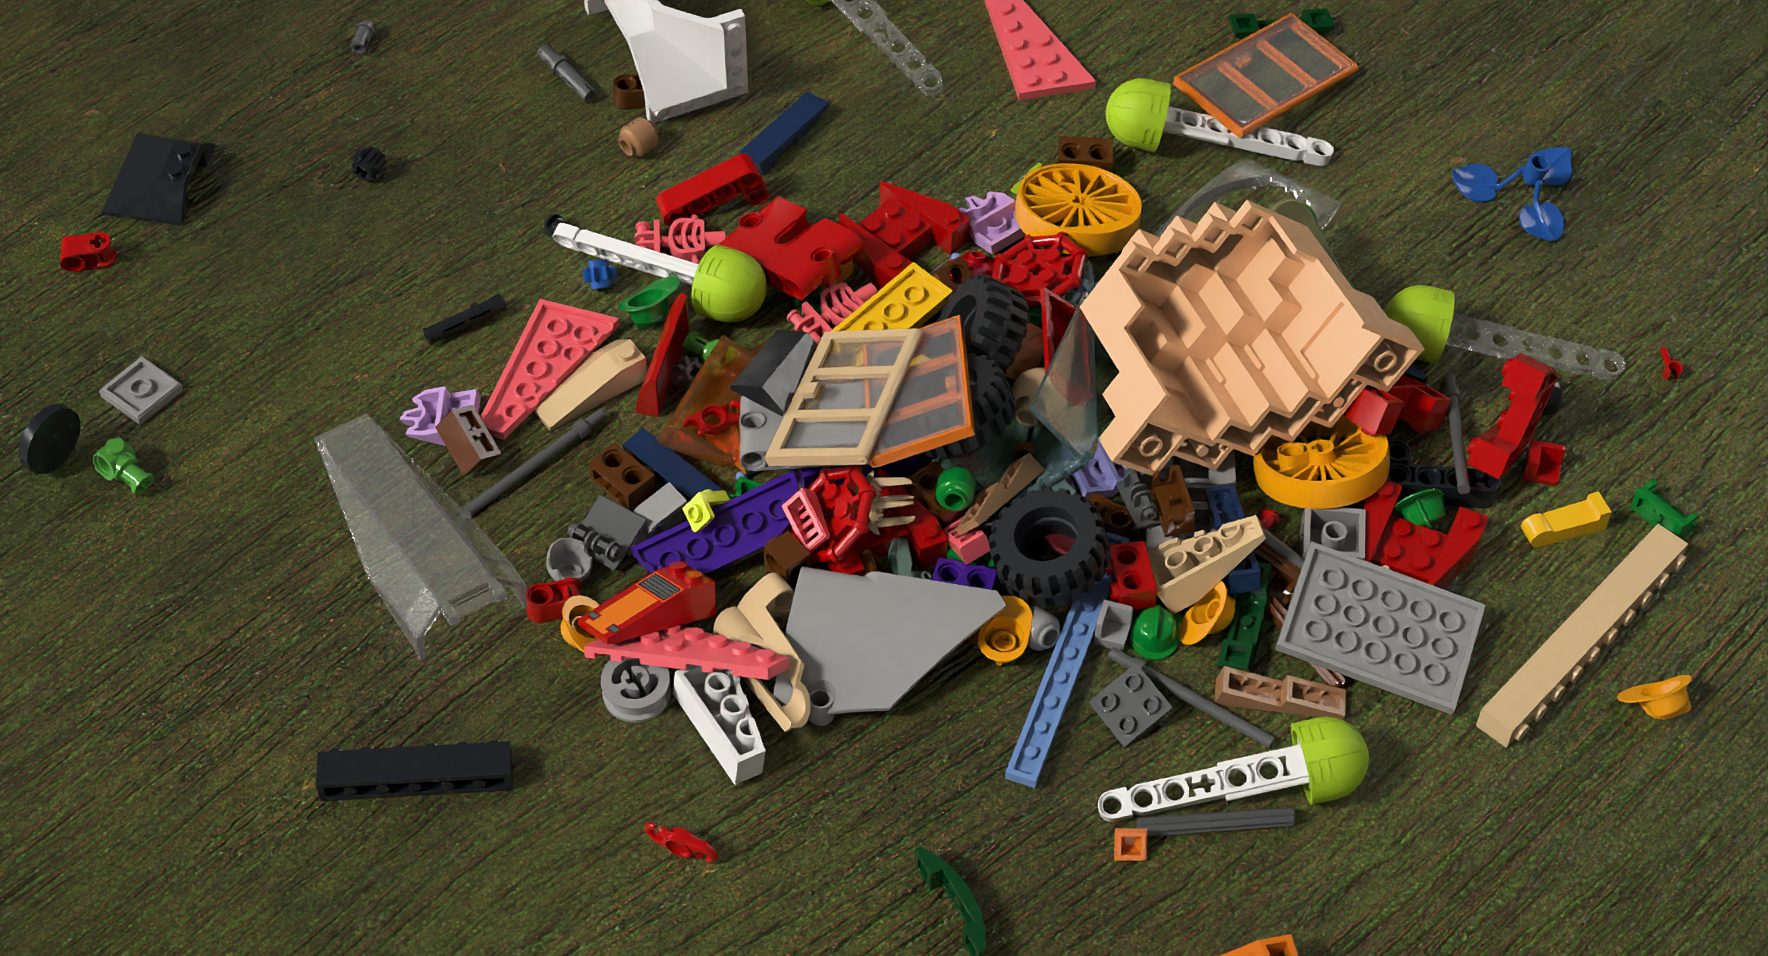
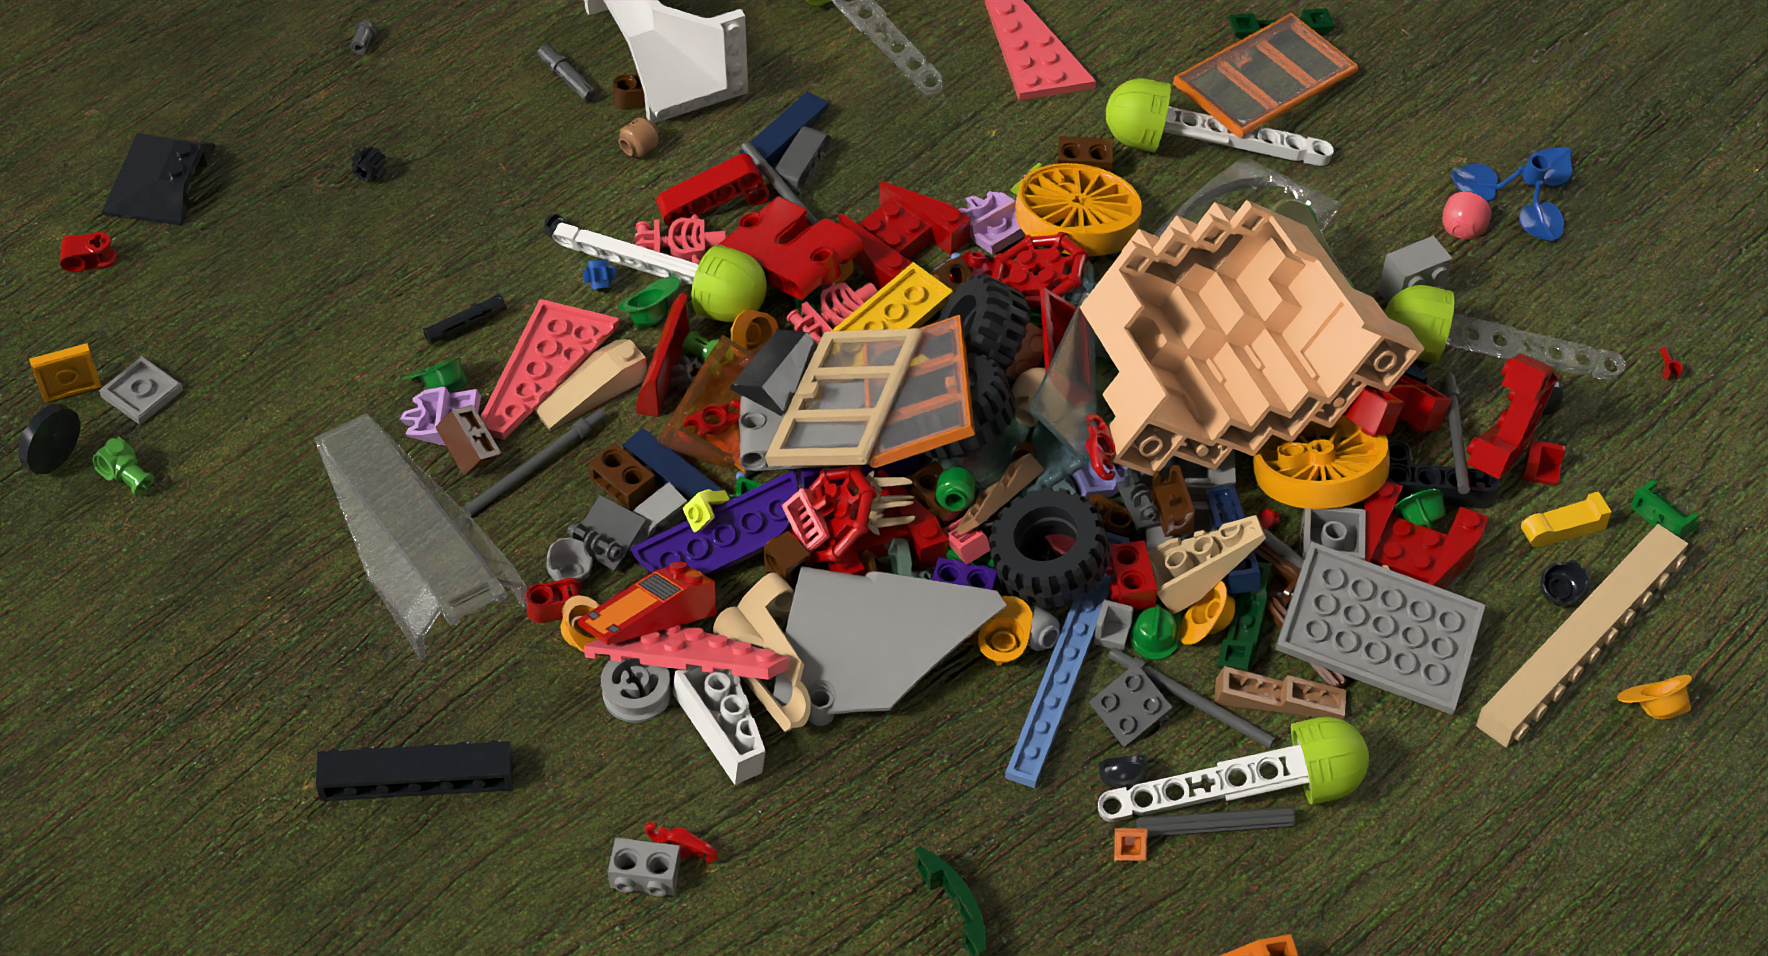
none -> light orange tile [29,343,102,403]
none -> green piece [401,353,466,393]
none -> light grey brick [608,838,681,897]
none -> light orange piece [730,309,779,355]
none -> dark grey bar [741,141,818,225]
none -> dark grey beam [774,126,830,193]
none -> red hand [812,485,837,516]
none -> red piece [1085,413,1116,481]
none -> black hair [1099,755,1147,790]
none -> light grey brick [1378,236,1452,303]
none -> coral helmet [1442,192,1492,240]
none -> black hair [1539,560,1590,607]

